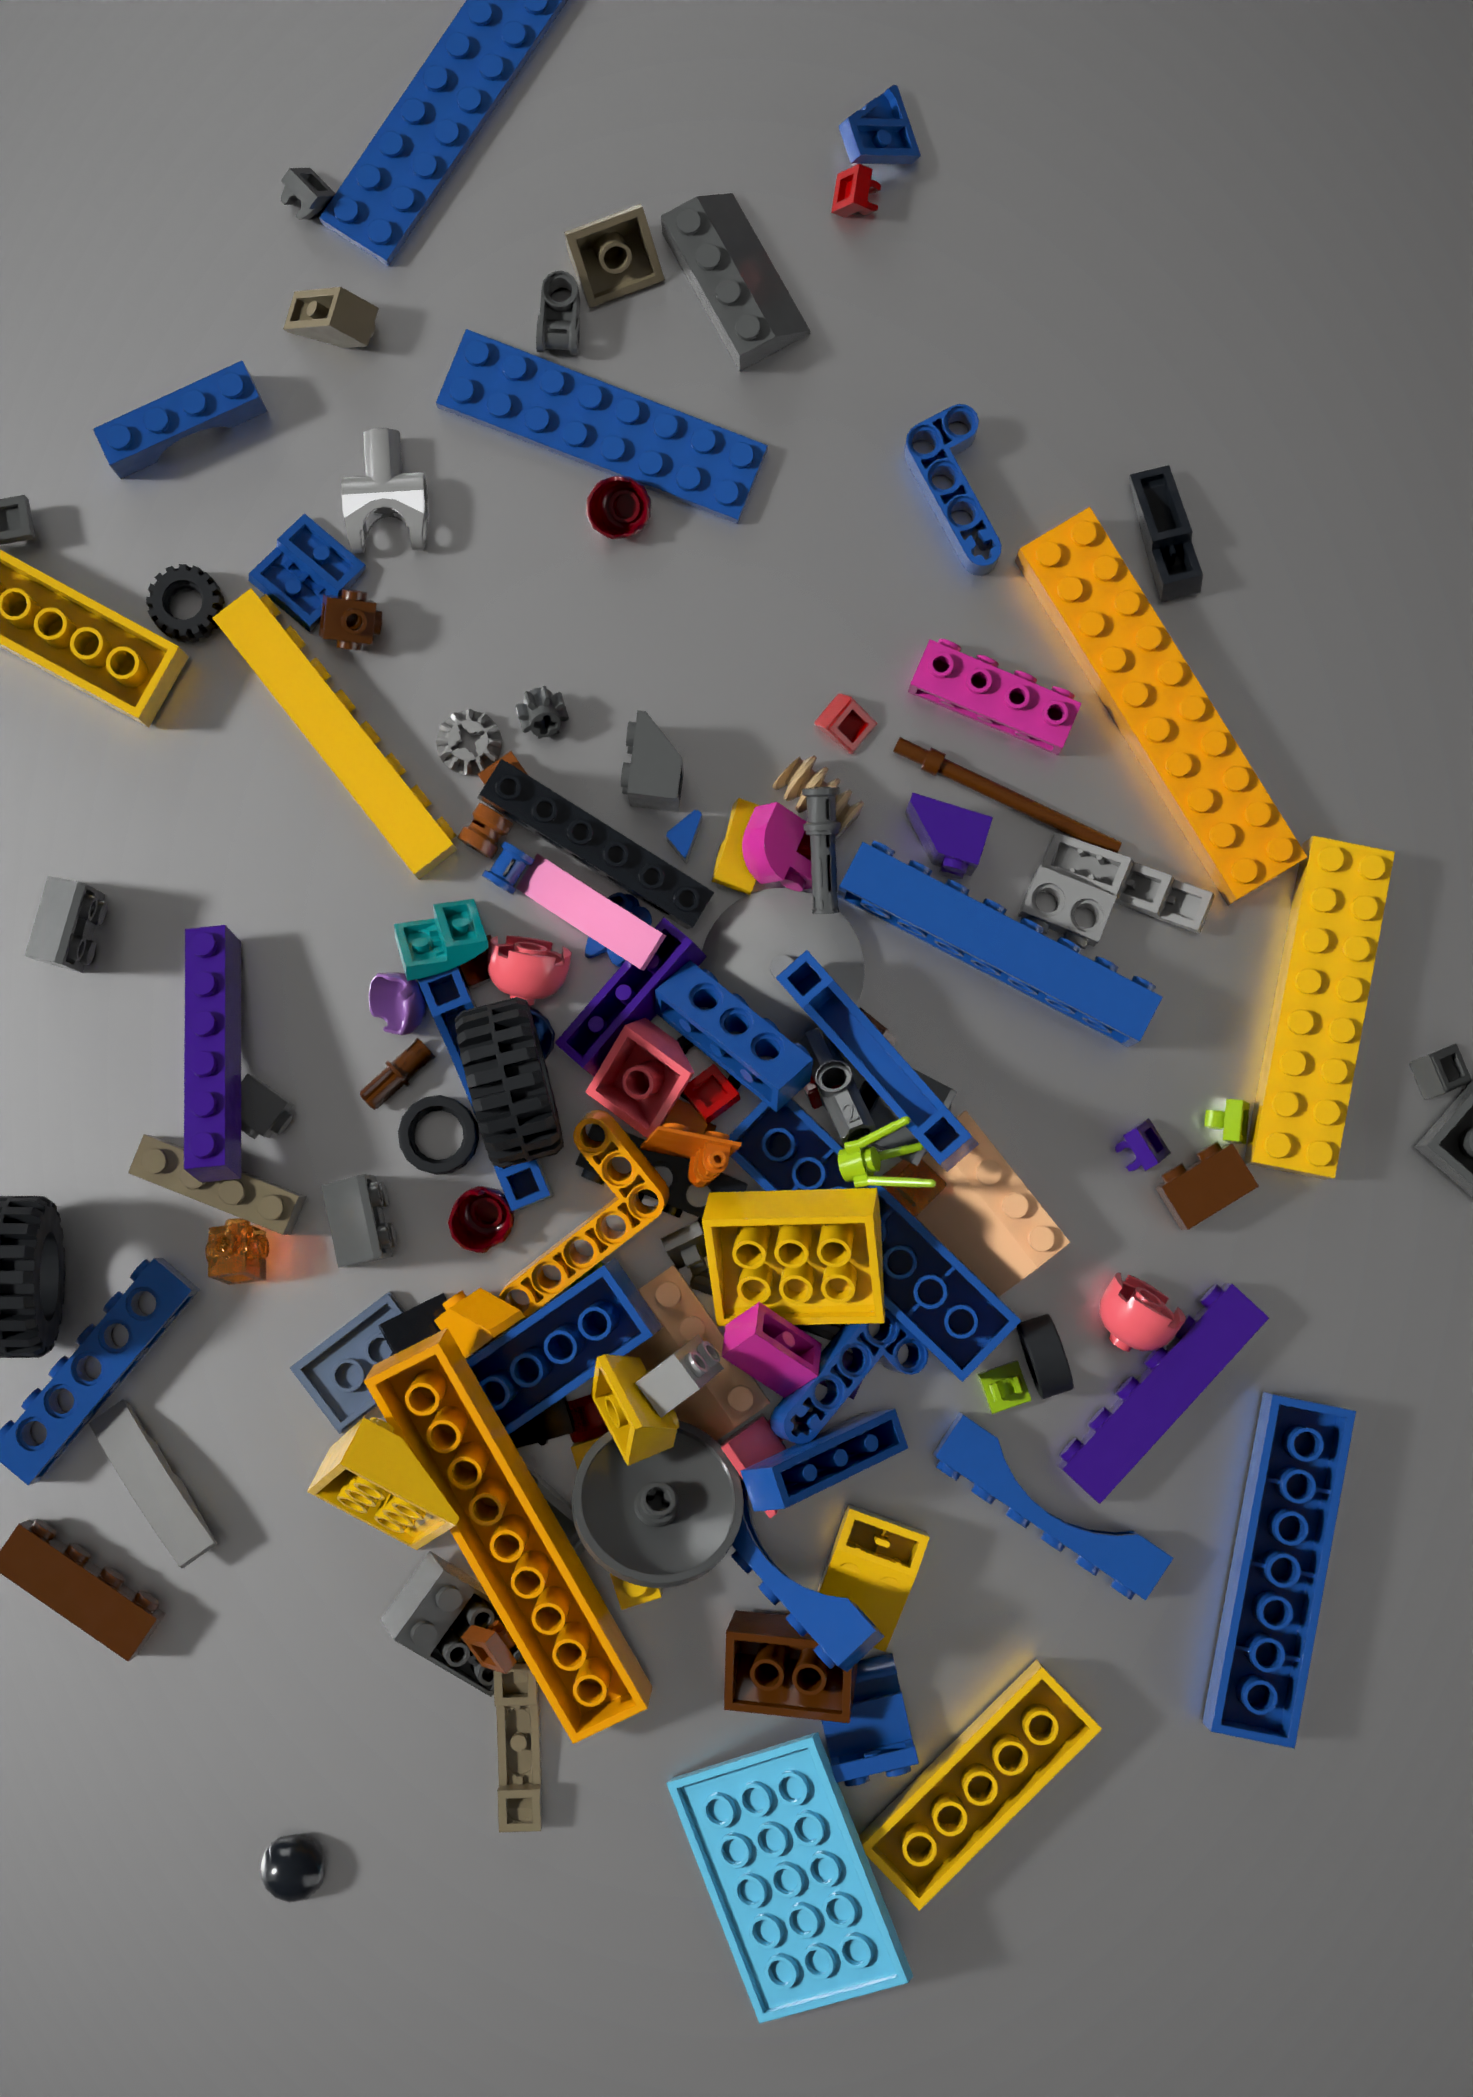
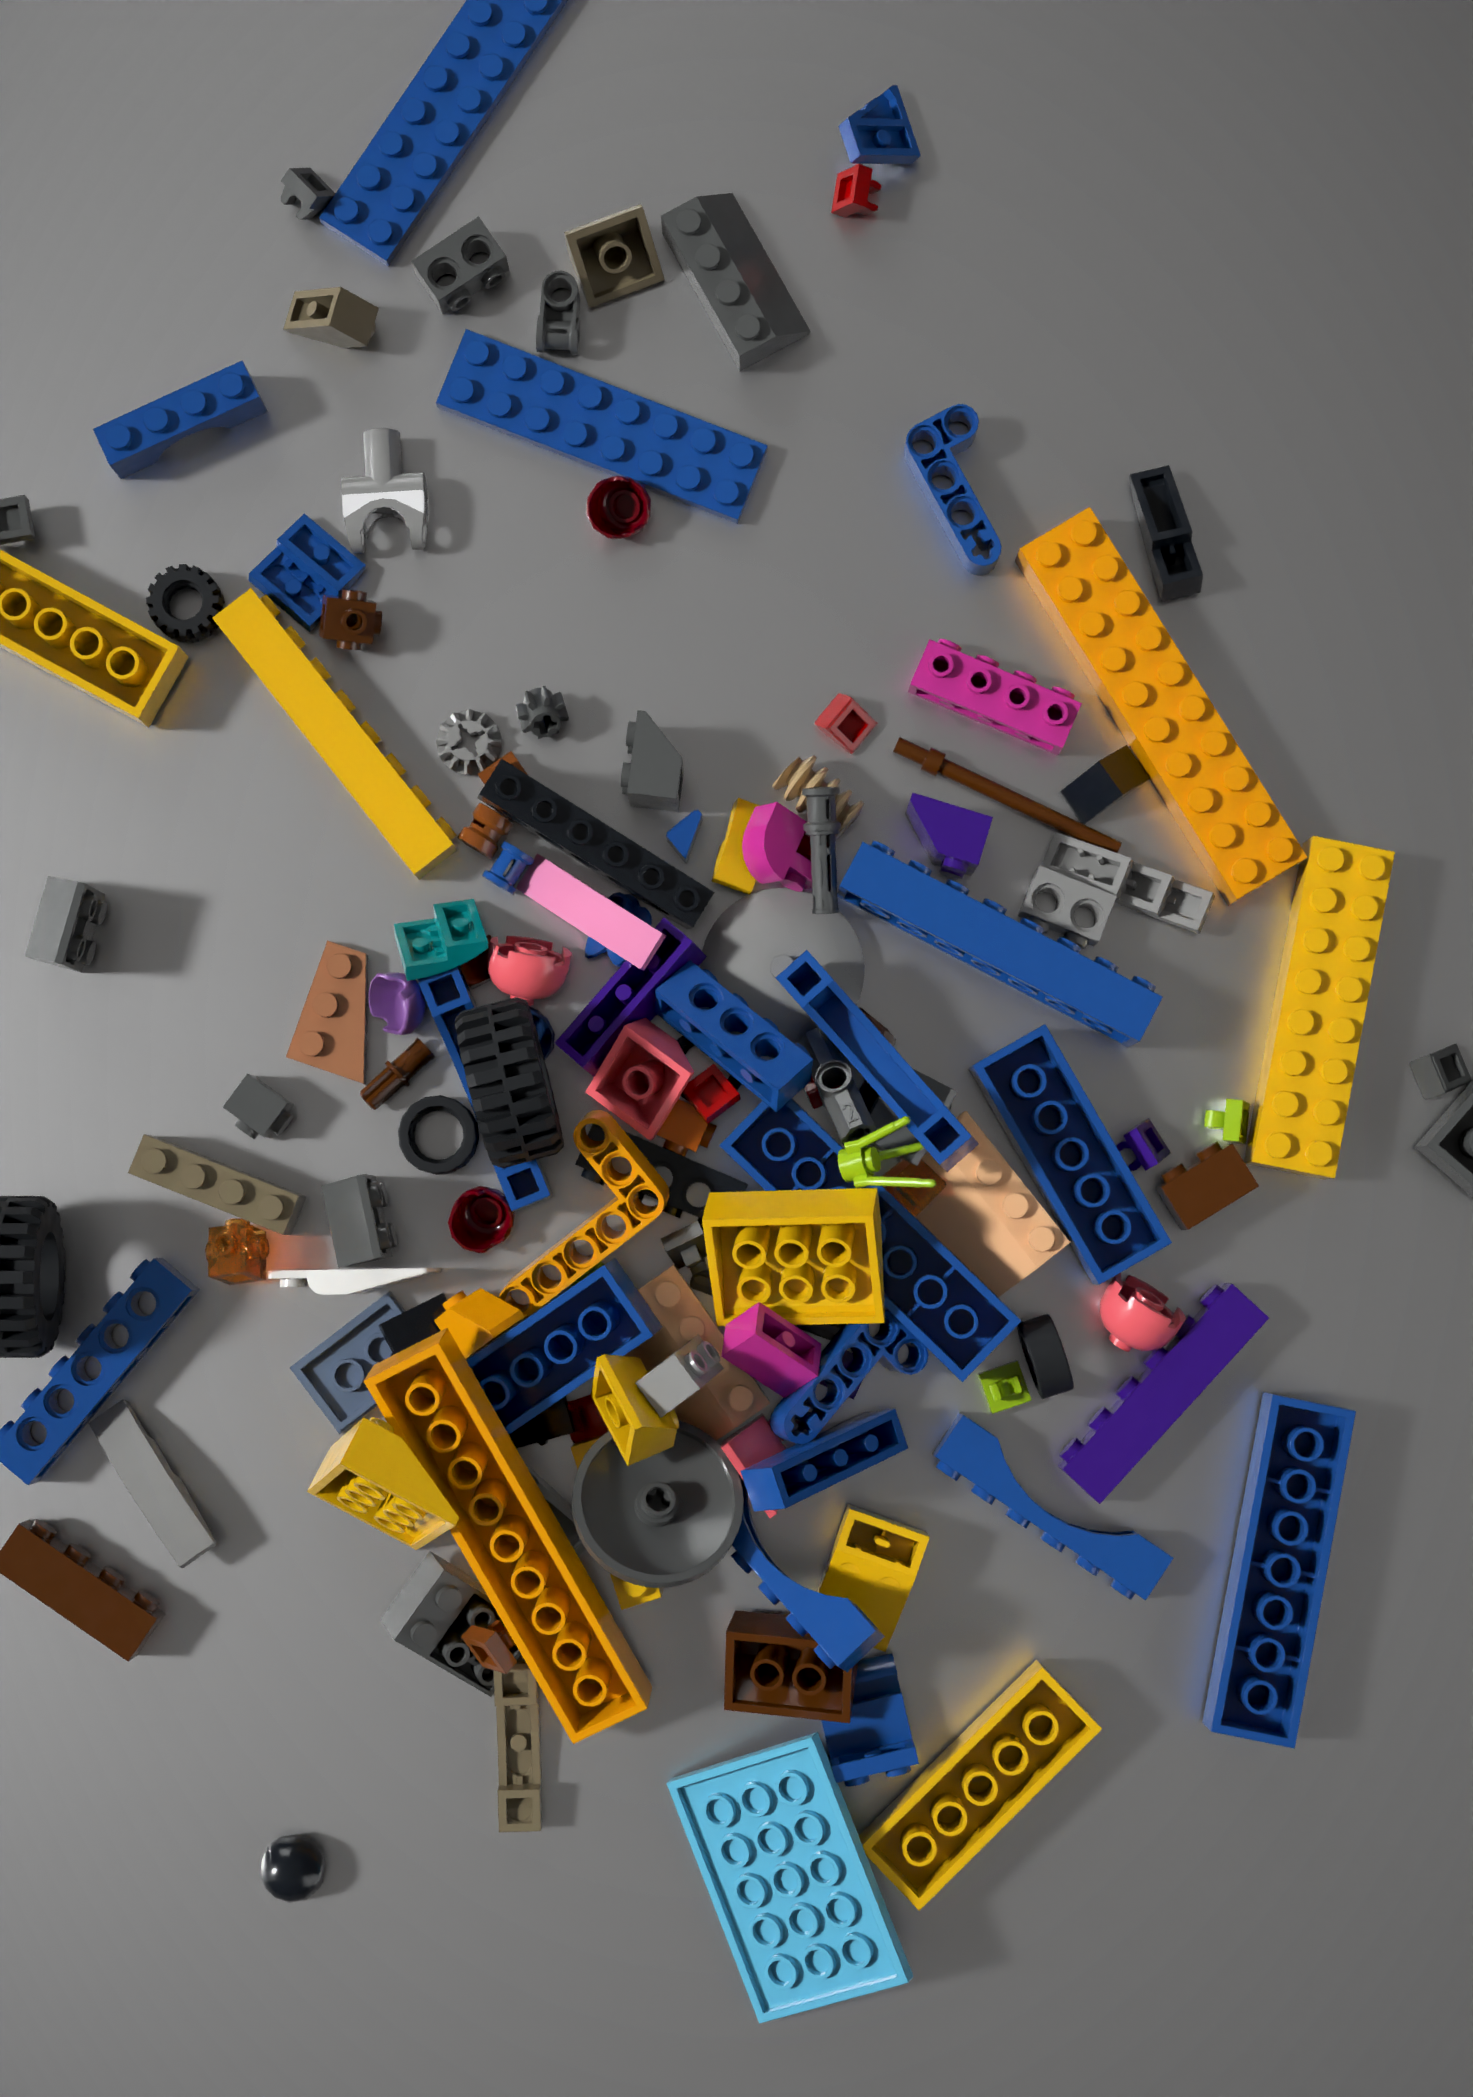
dark purple brick [184,925,241,1182] -> none
orange hinge [640,1123,742,1188] -> none
none -> white piece [268,1268,442,1295]
none -> nougat wing [286,940,368,1085]
none -> dark grey brick [411,216,509,314]
none -> blue brick [968,1024,1172,1285]
none -> black slope [1059,745,1150,825]

